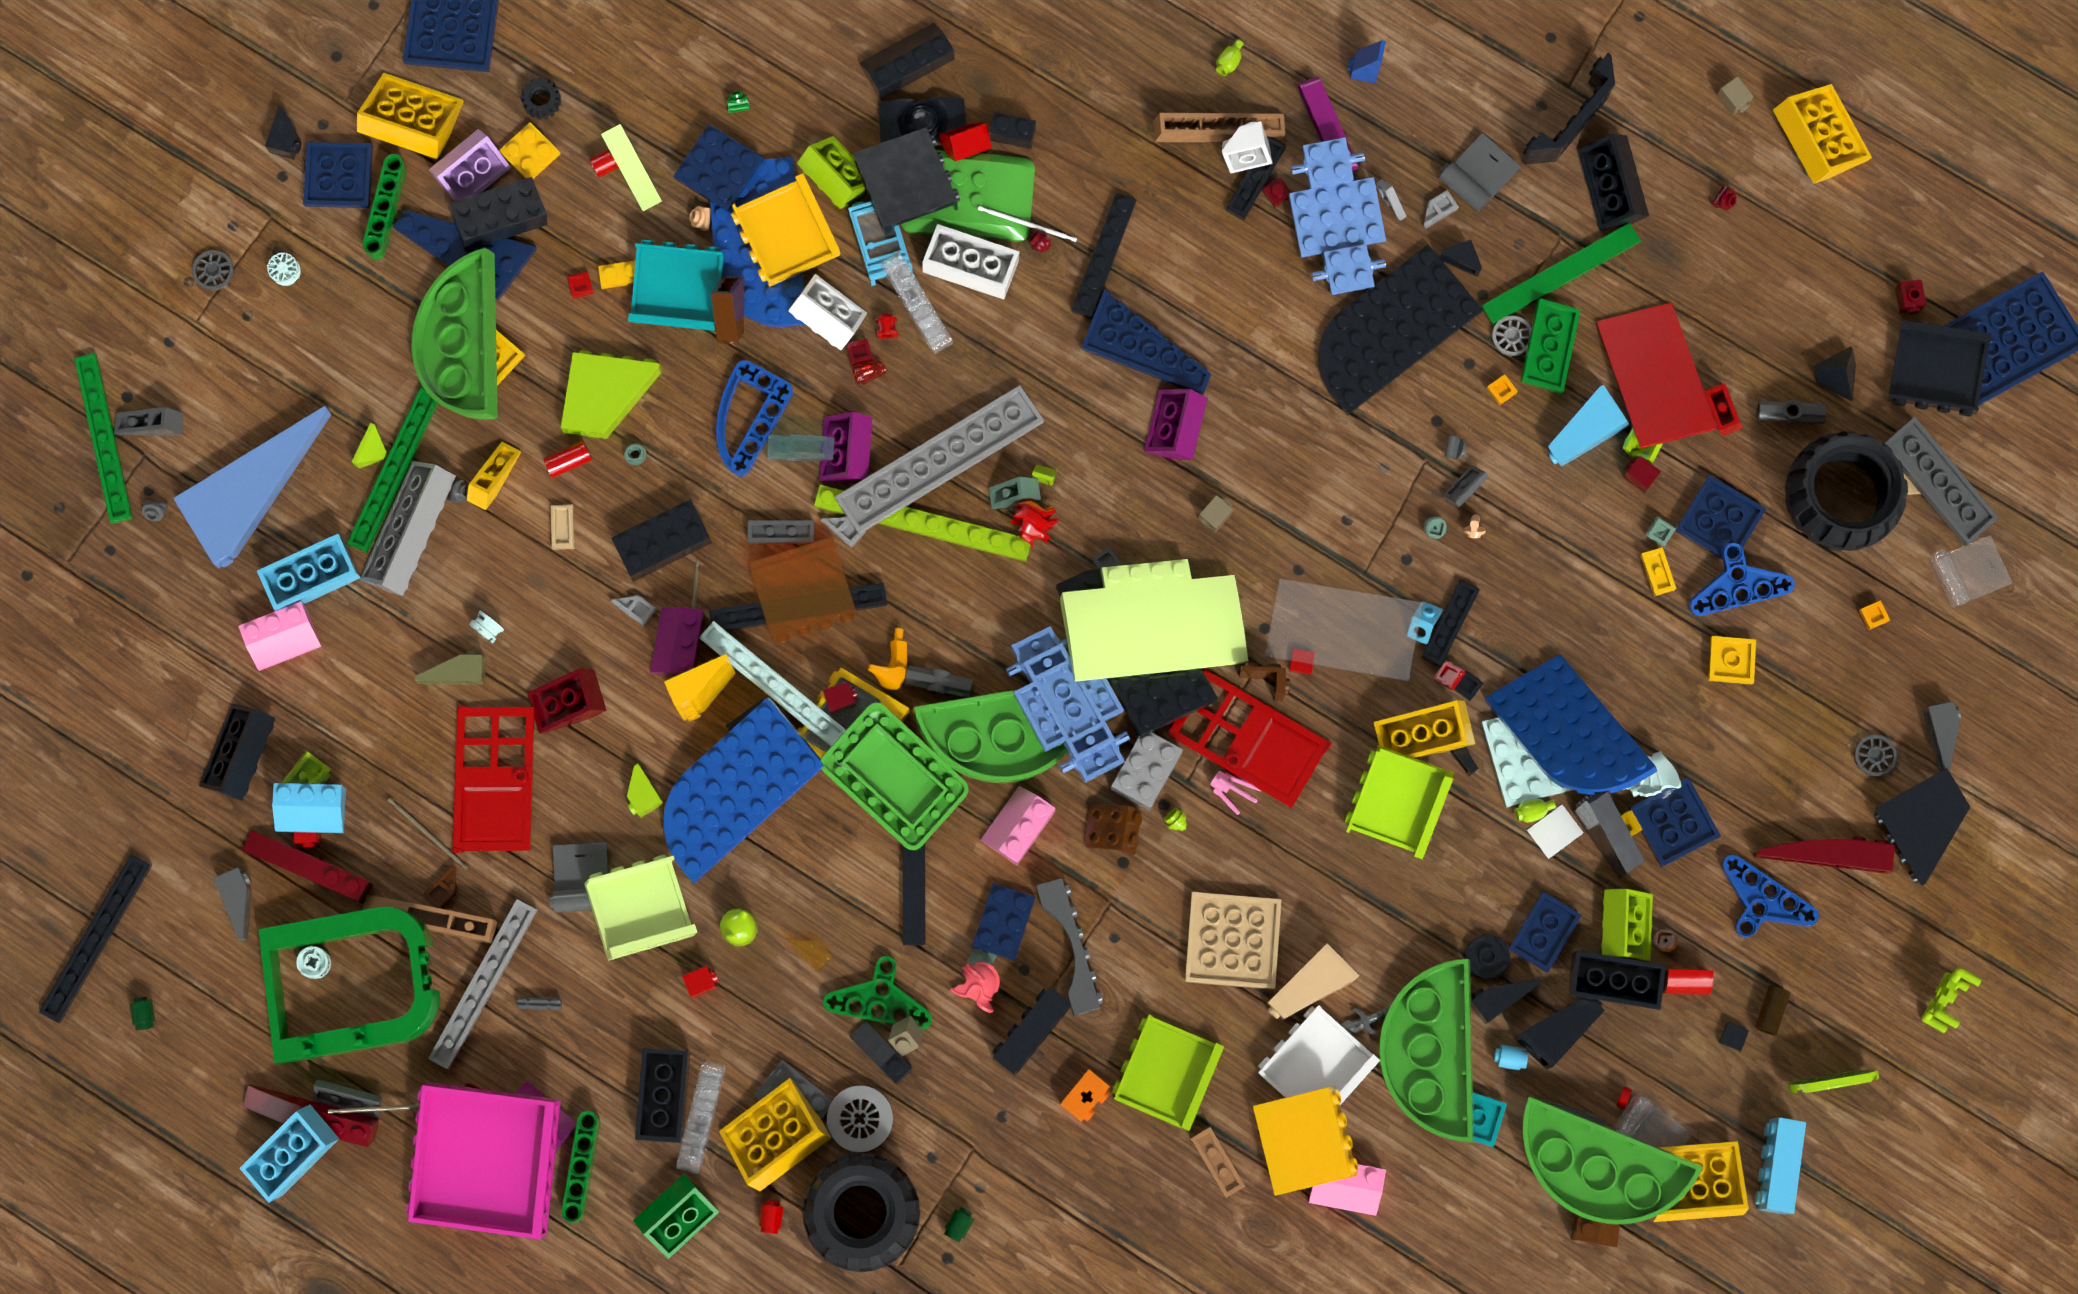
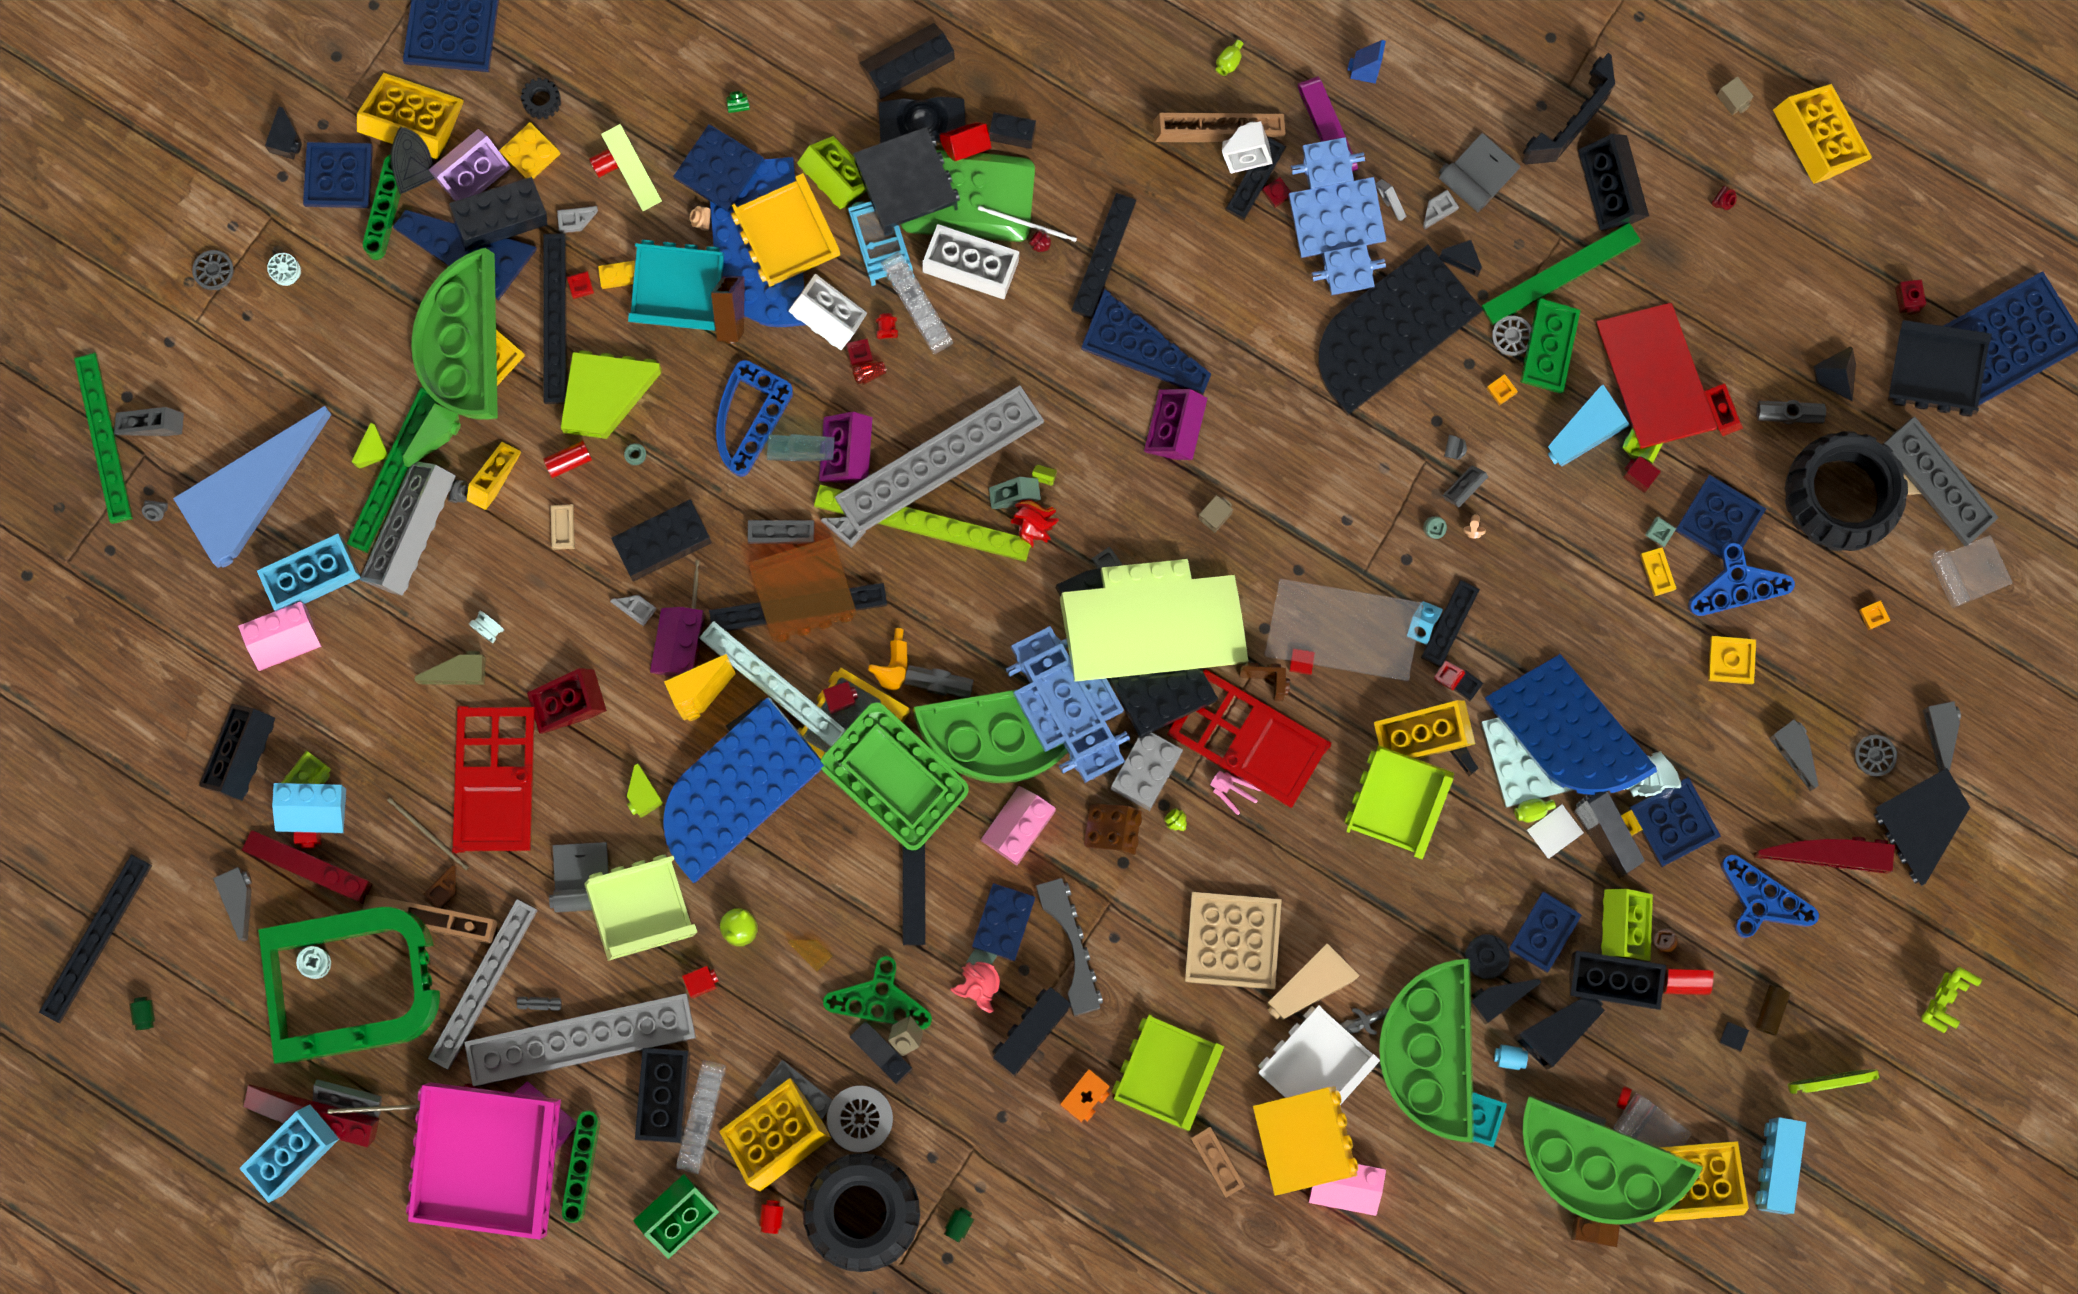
none -> pearl dark grey shield [391,126,435,194]
none -> bright green slope [403,403,461,467]
none -> light grey plate [465,993,696,1087]
none -> black plate [544,234,567,404]
none -> light grey tile [557,206,598,233]
none -> dark grey slope [1769,719,1819,791]

